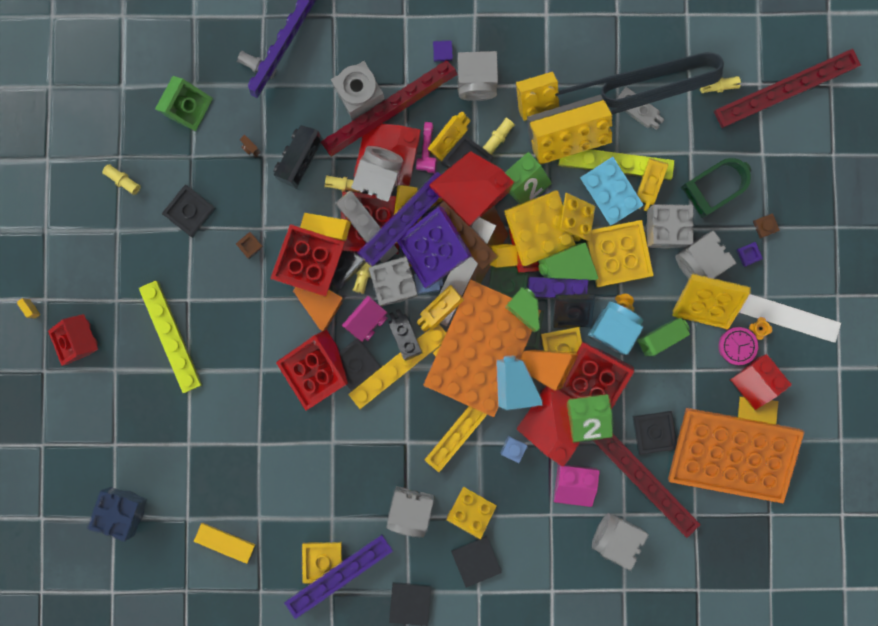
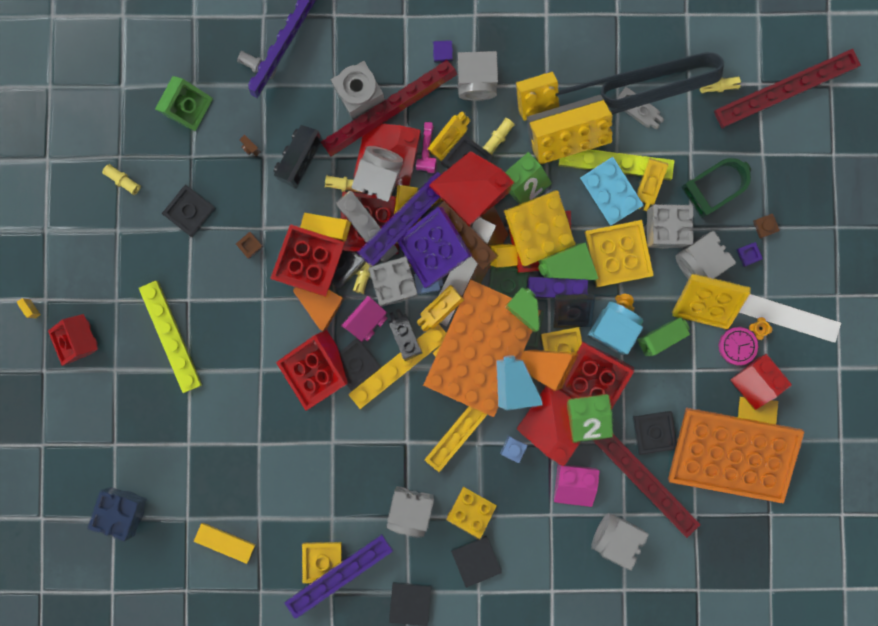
yellow hinge [560,193,595,242] -> none

